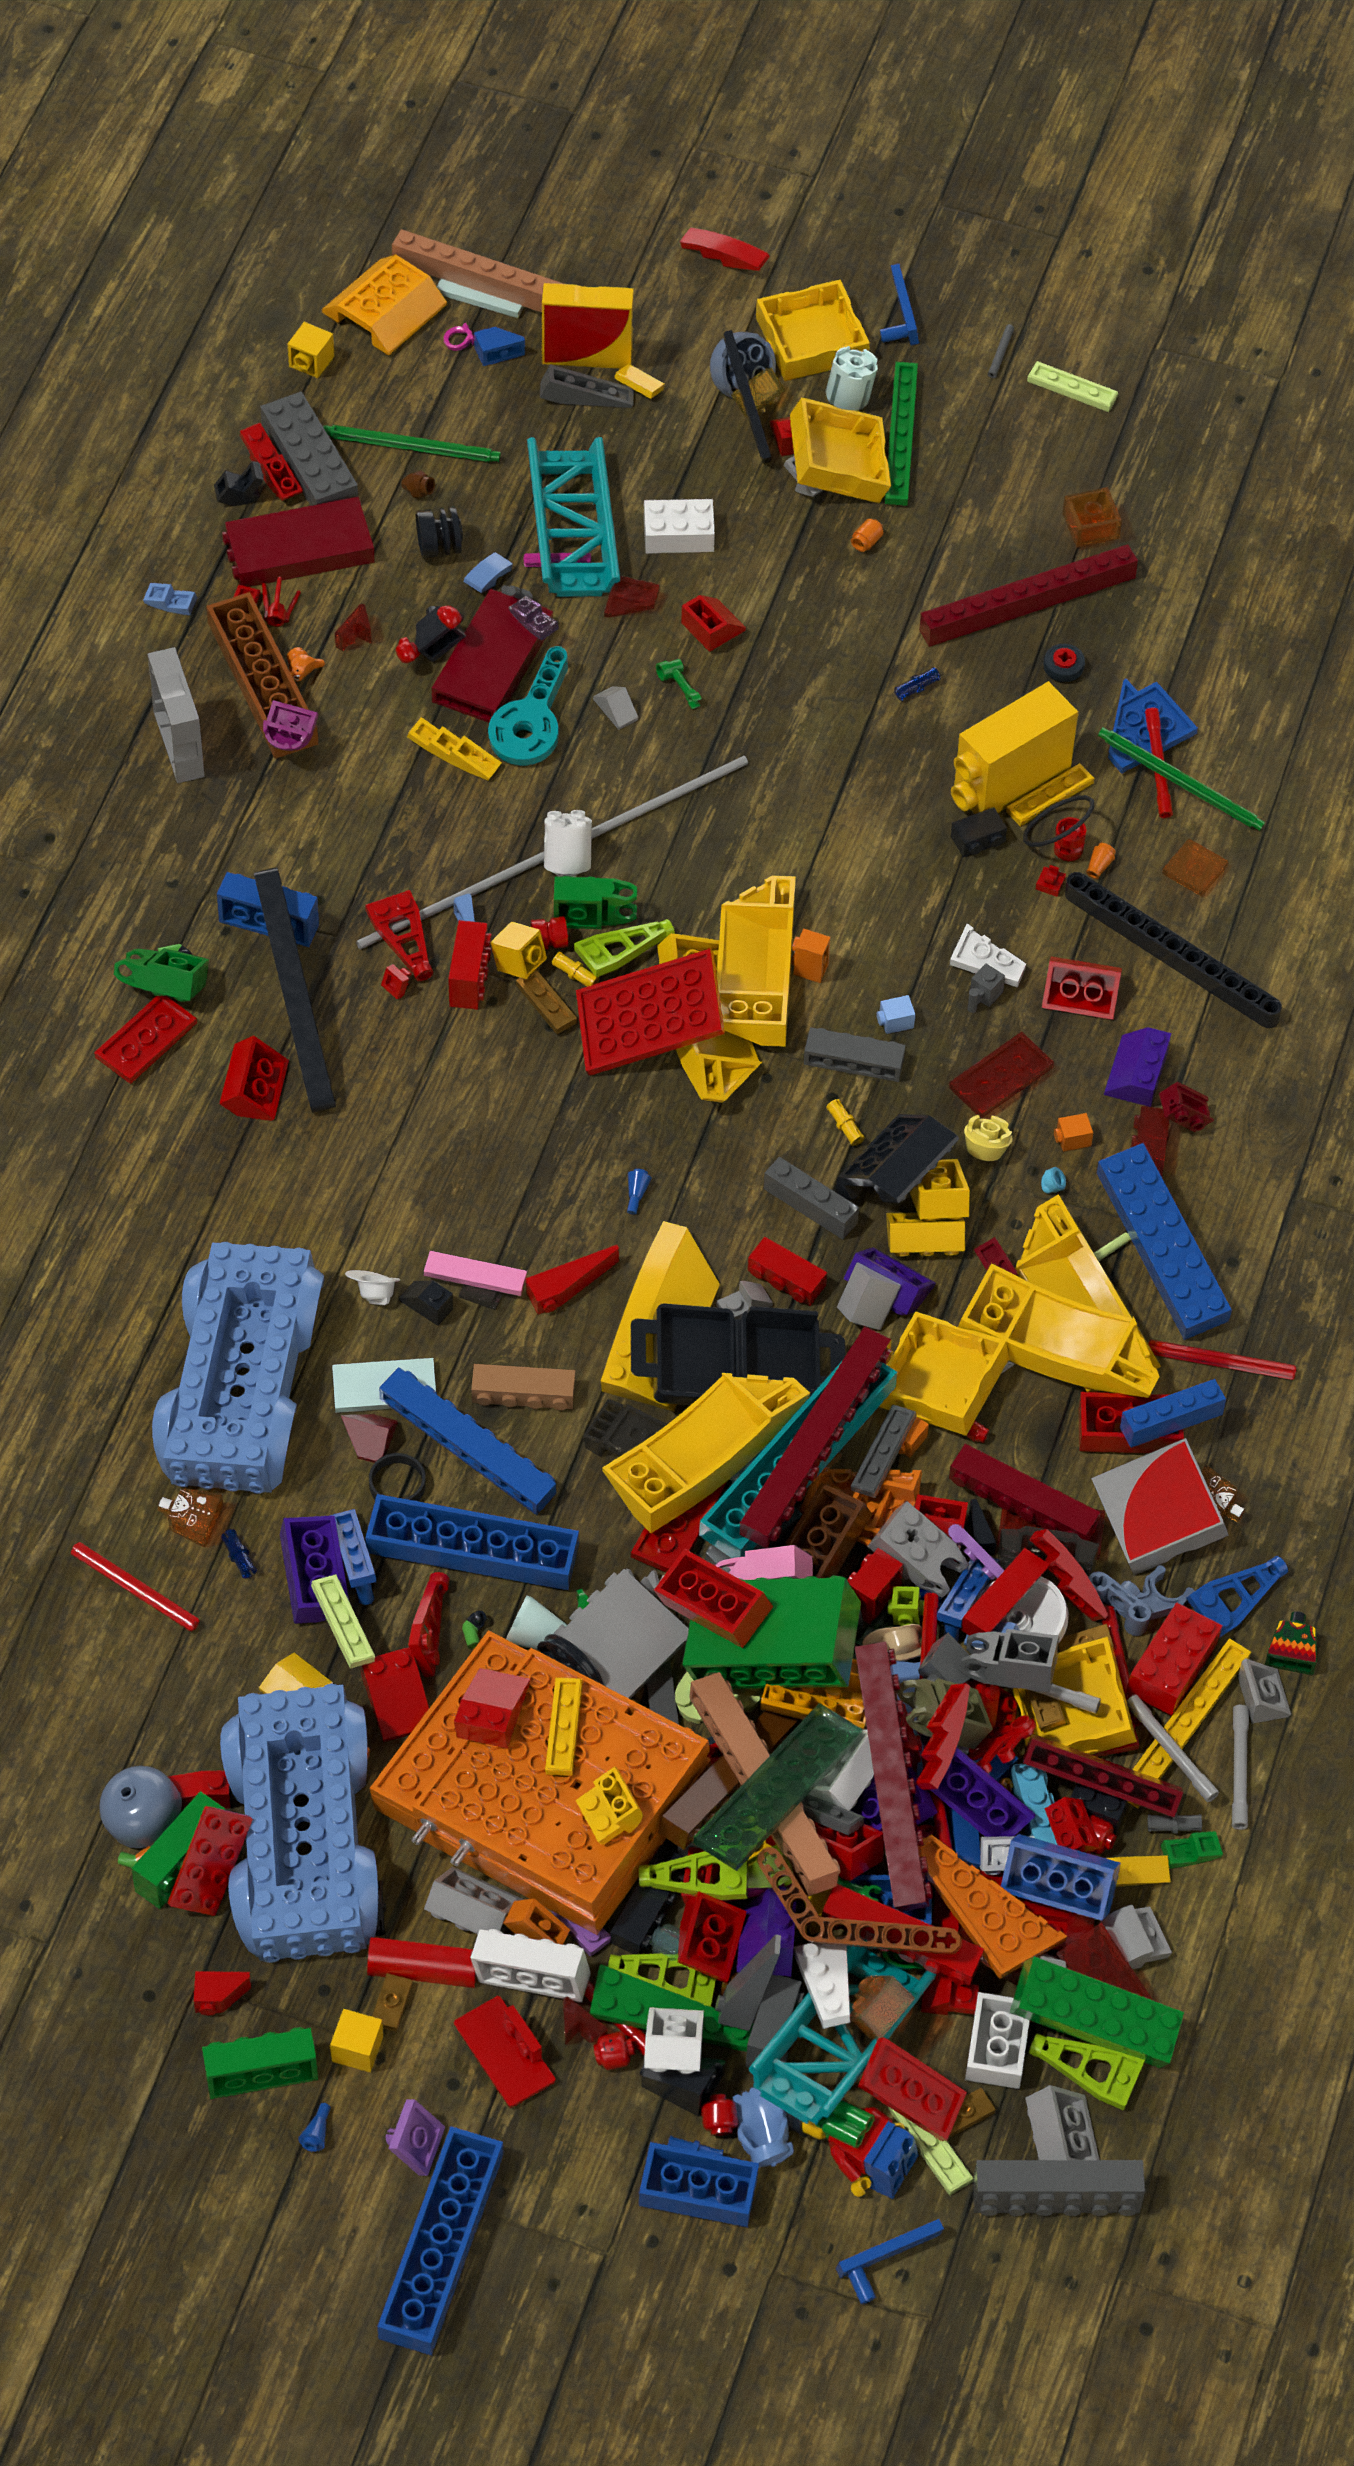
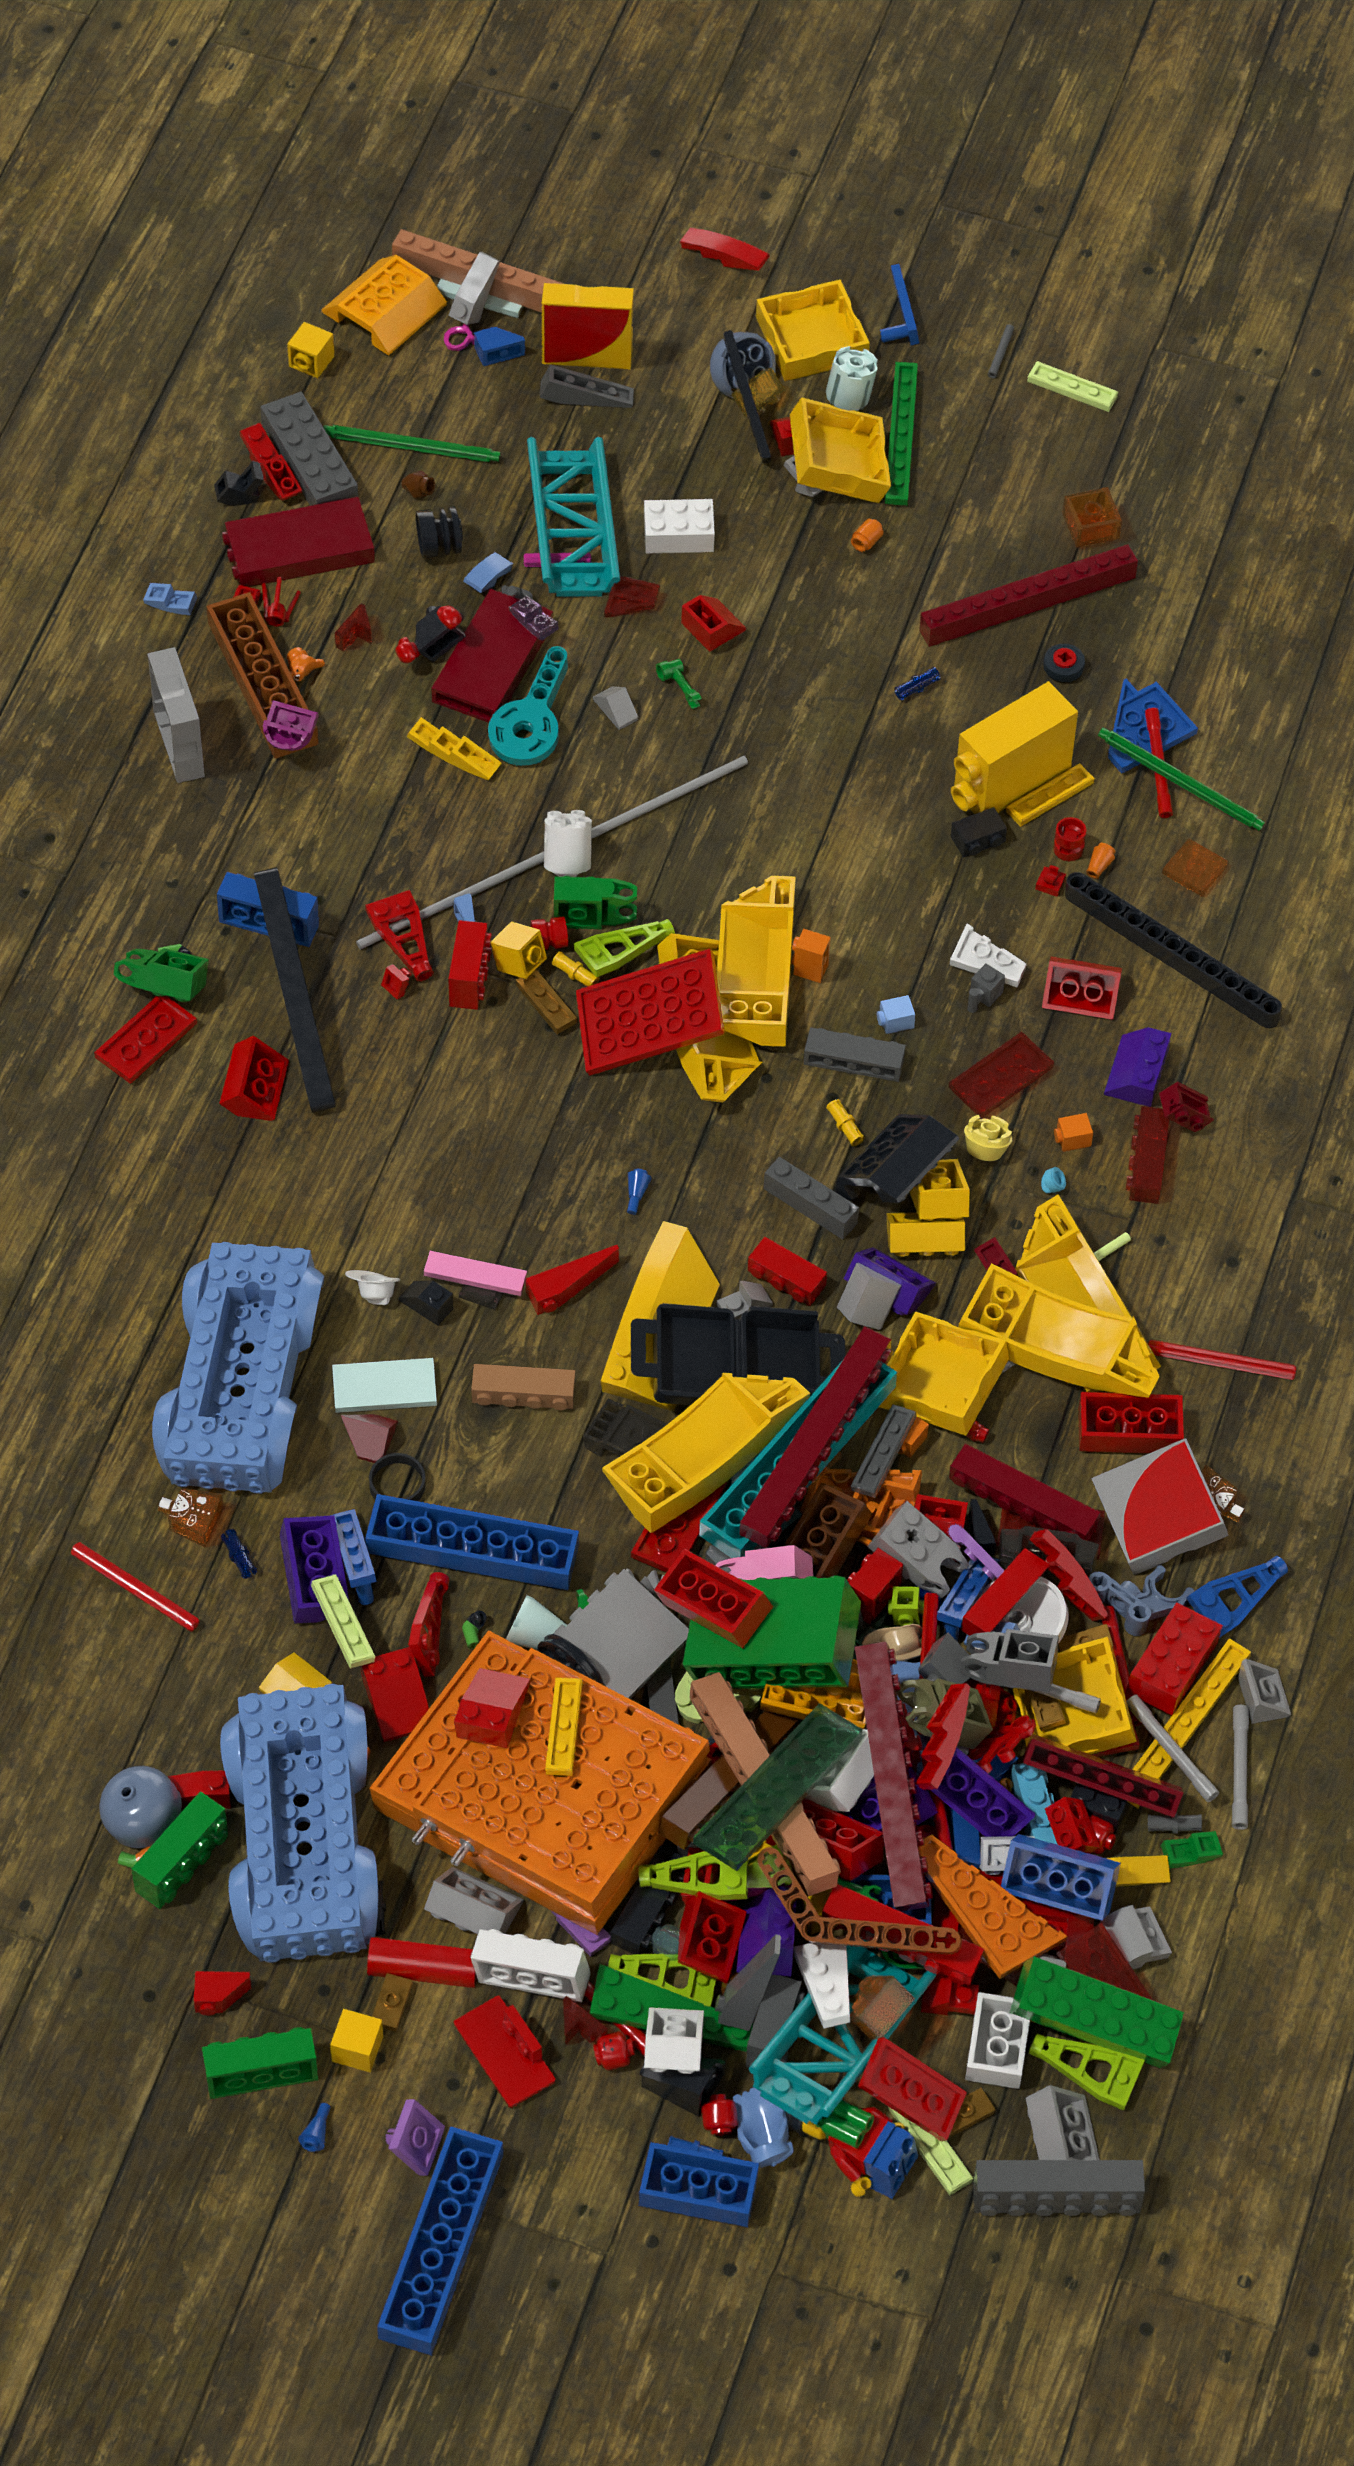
red bracket [168,1806,253,1916] -> none
blue brick [379,1367,556,1516] -> none
orange brick [503,1898,570,1945] -> none
yellow brick [576,1767,643,1845] -> none
yellow tile [615,364,664,399] -> none
dark grey tile [791,1787,864,1835] -> none
blue piece [836,2219,944,2305] -> none
black piece [1023,795,1094,847] -> none
blue brick [1097,1143,1232,1340] -> none
blue brick [1120,1379,1226,1448] -> none
torso [1265,1611,1317,1675] -> none
none -> light grey slope [449,252,500,325]

